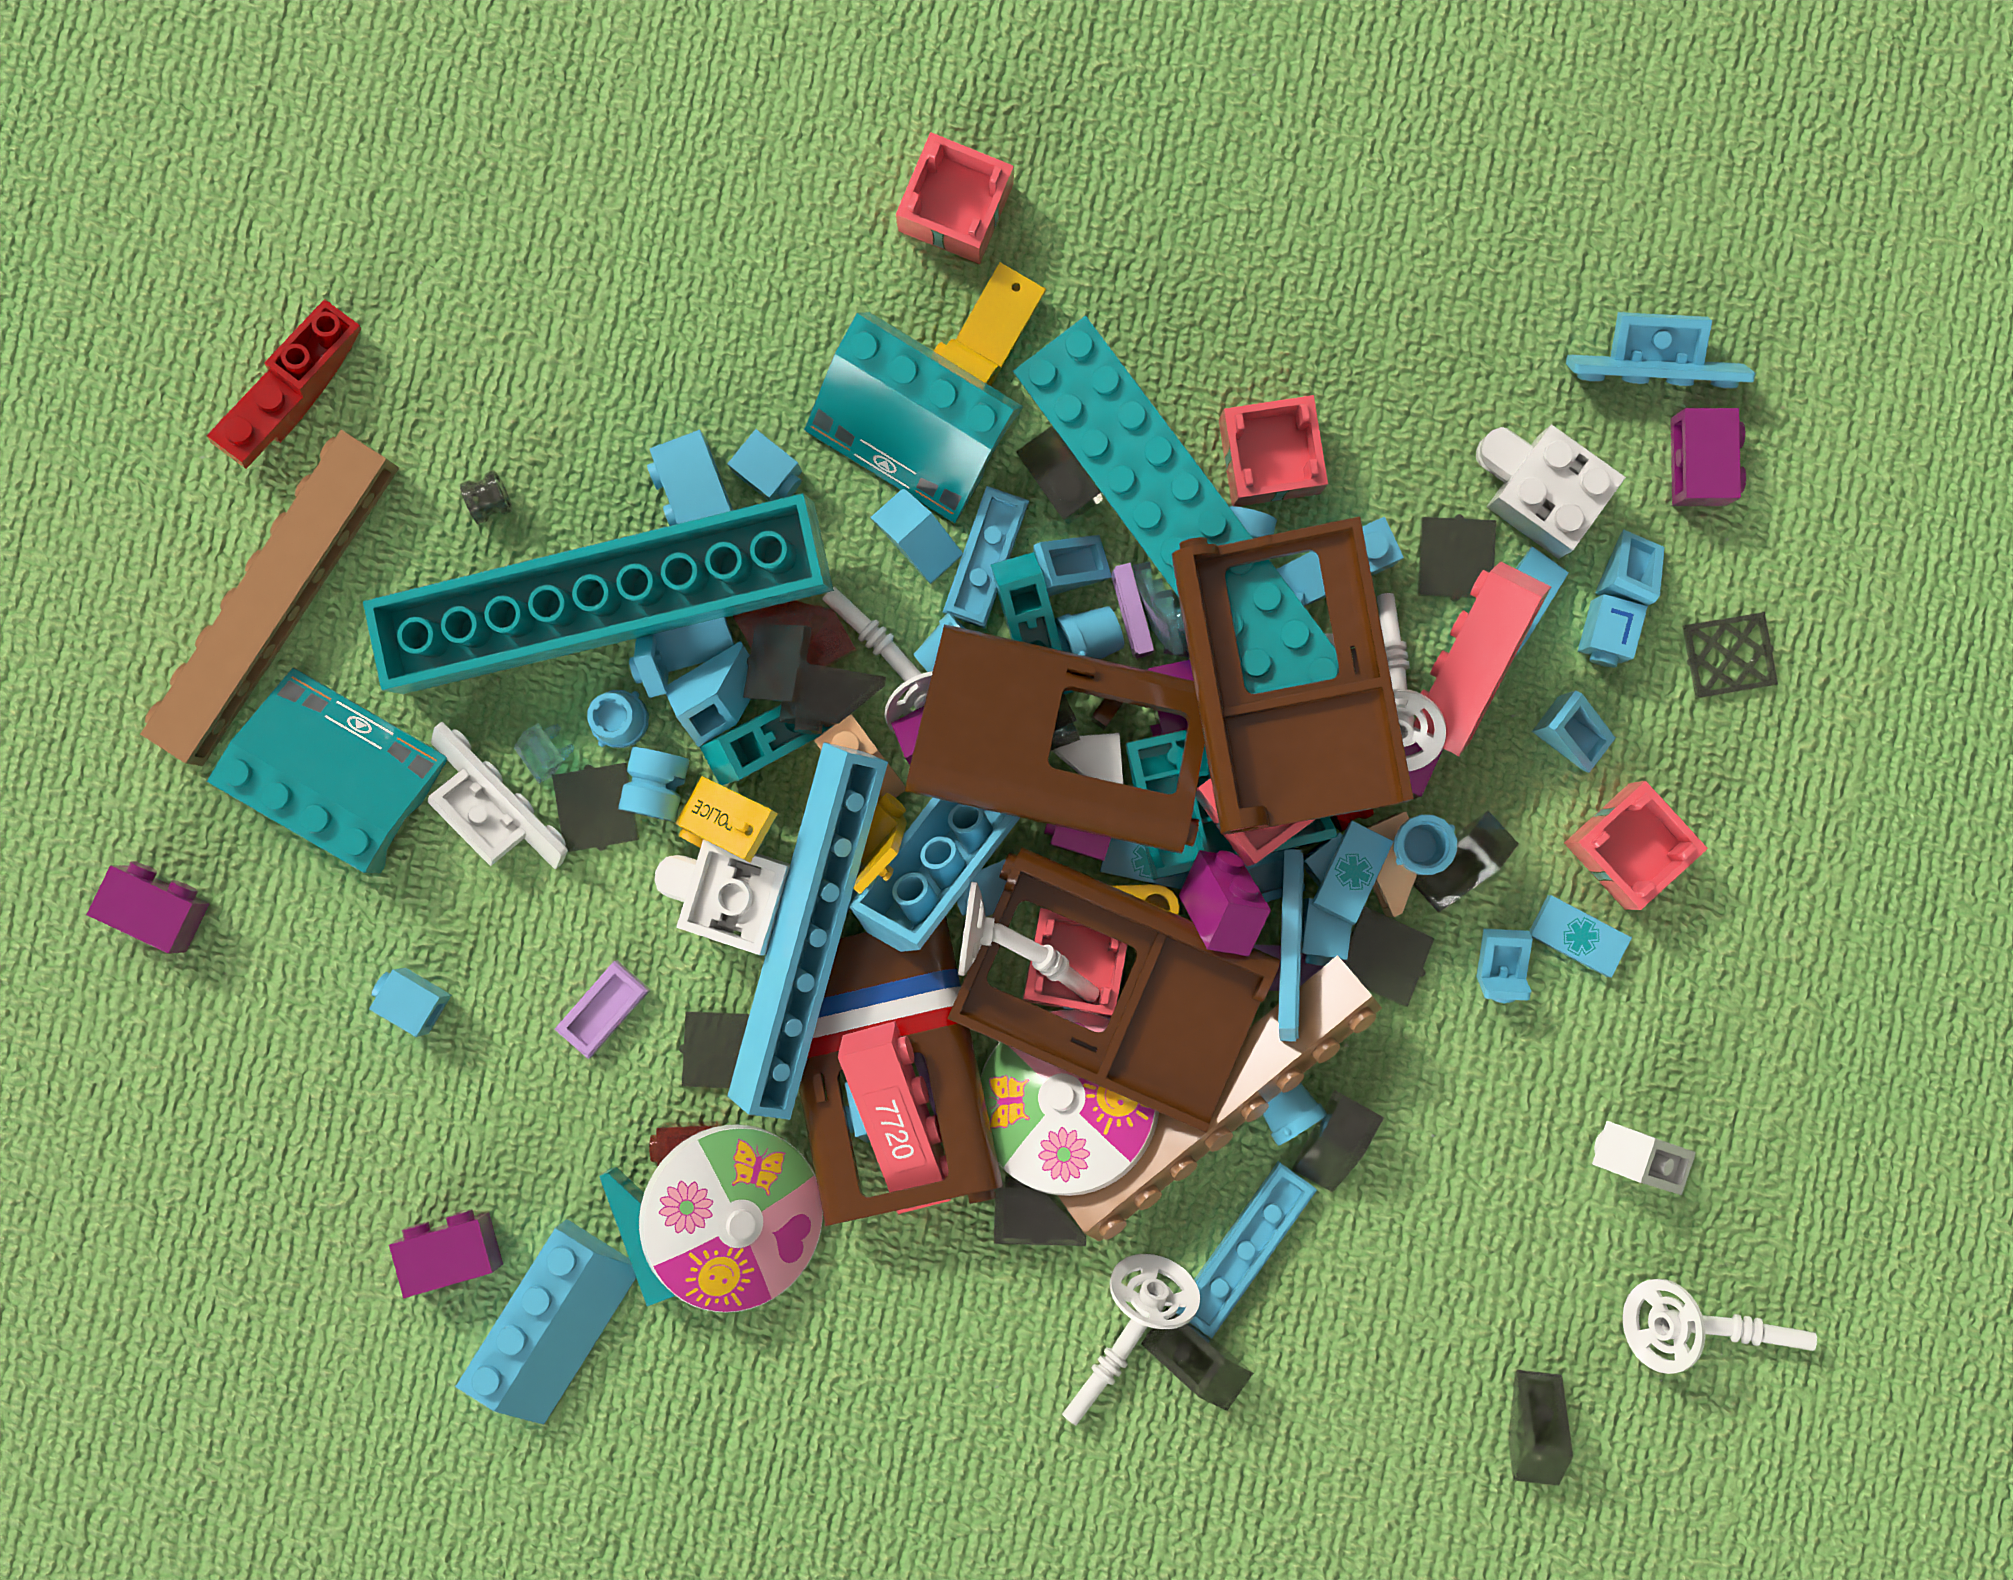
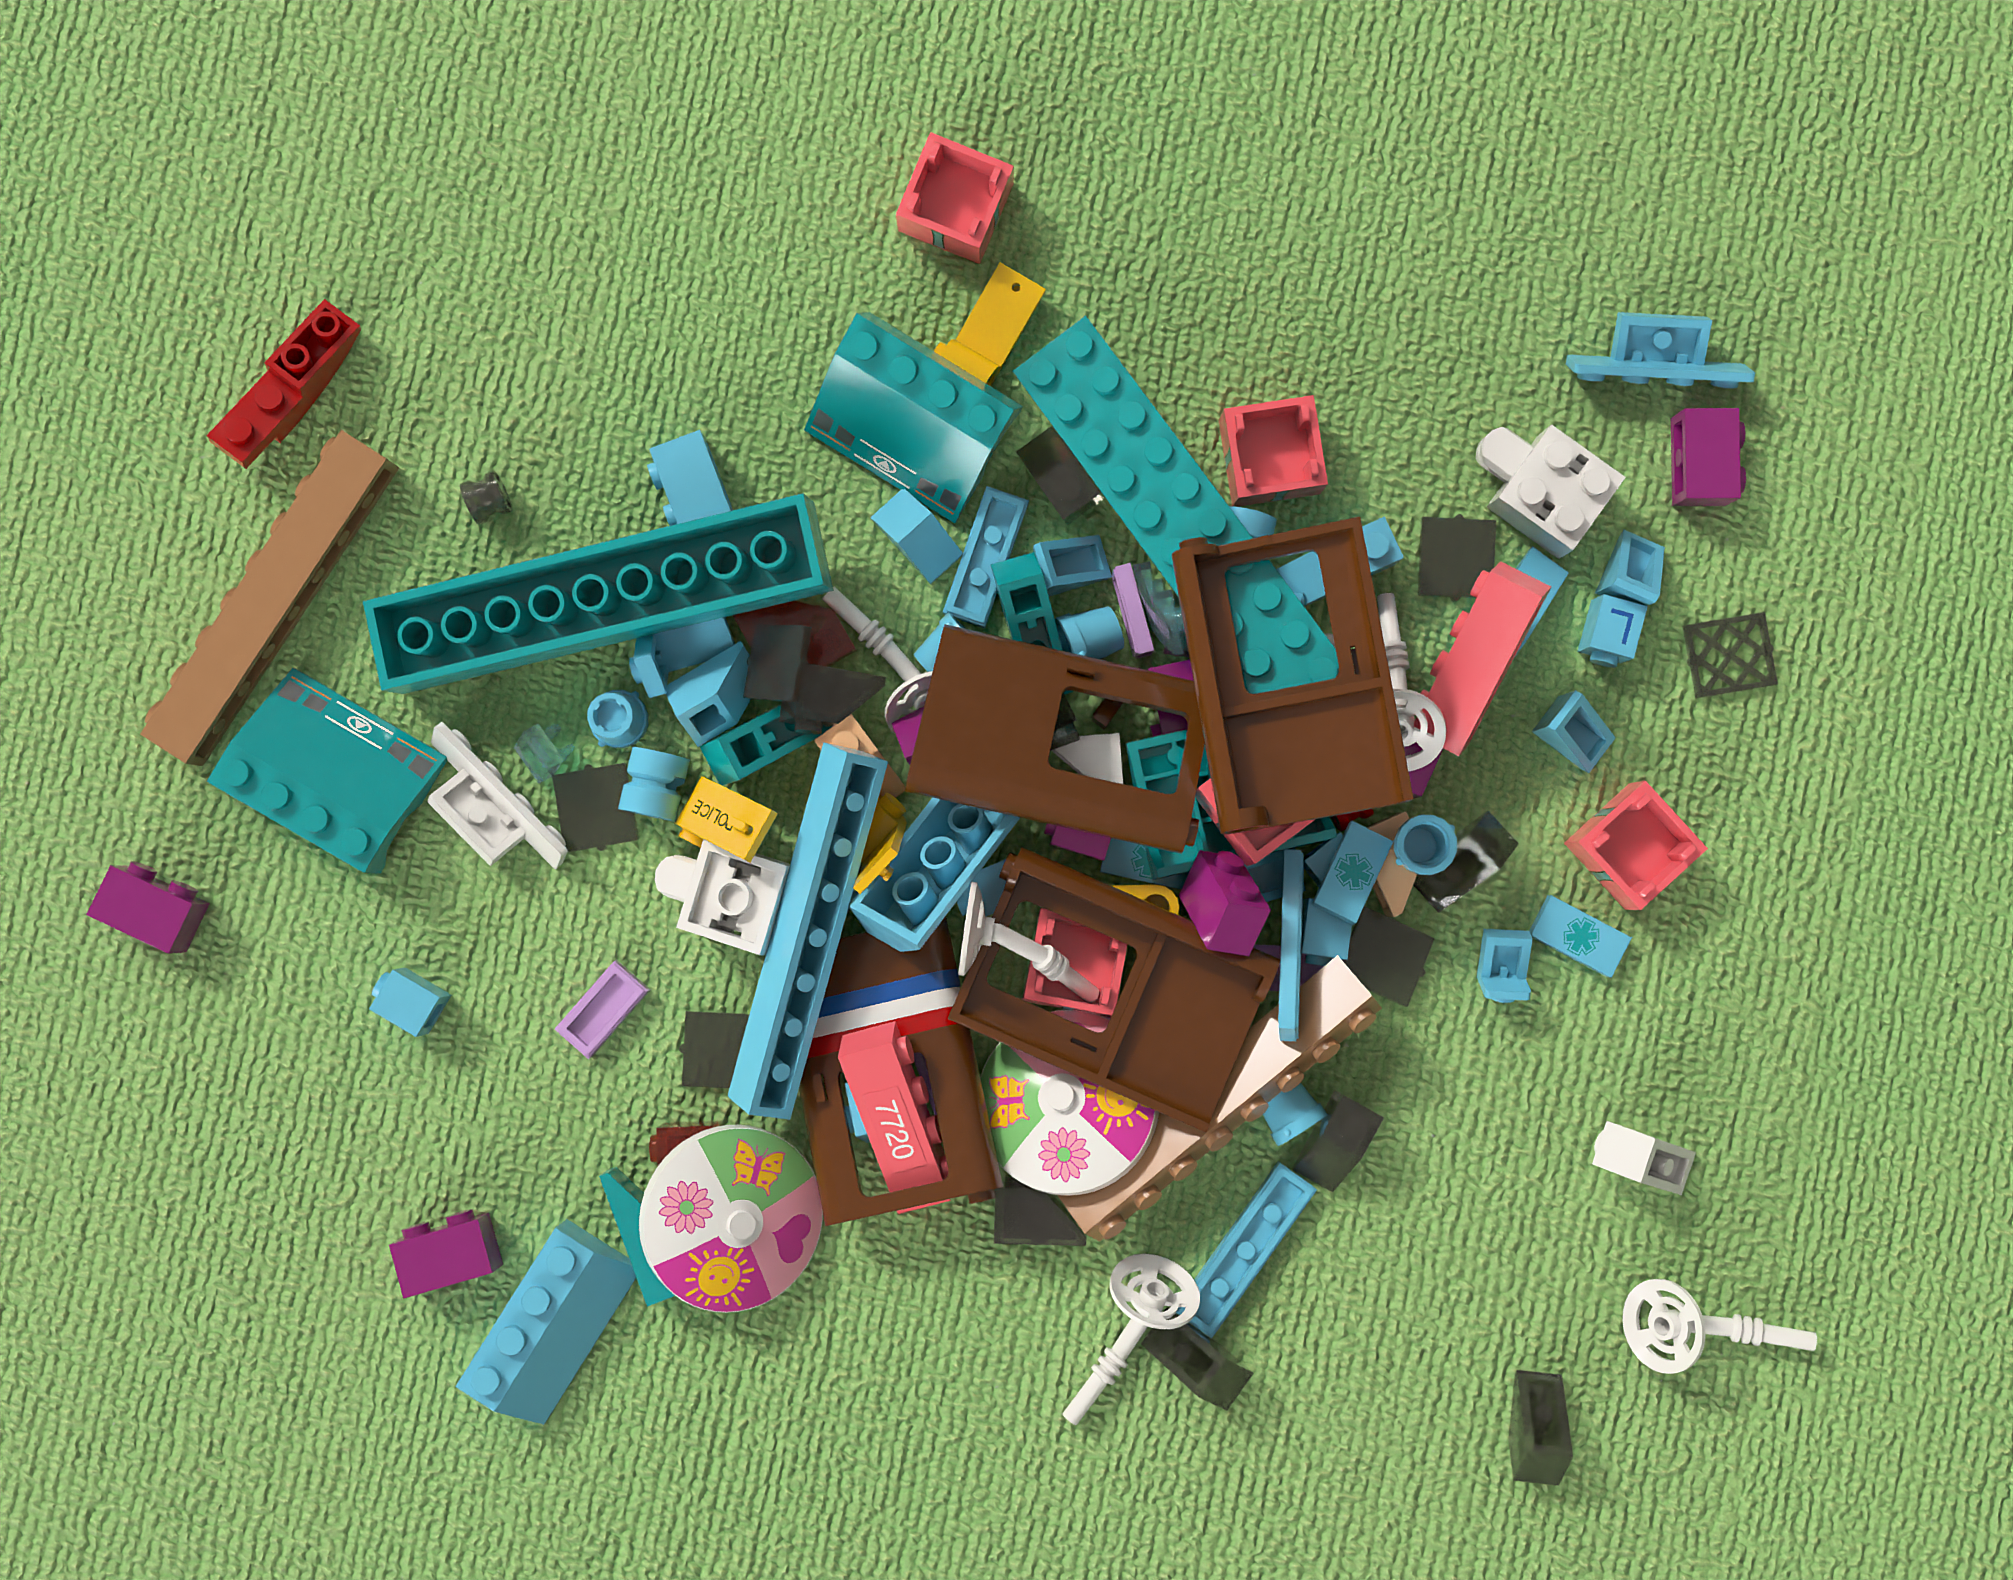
medium azure brick [727,429,802,501] -> none

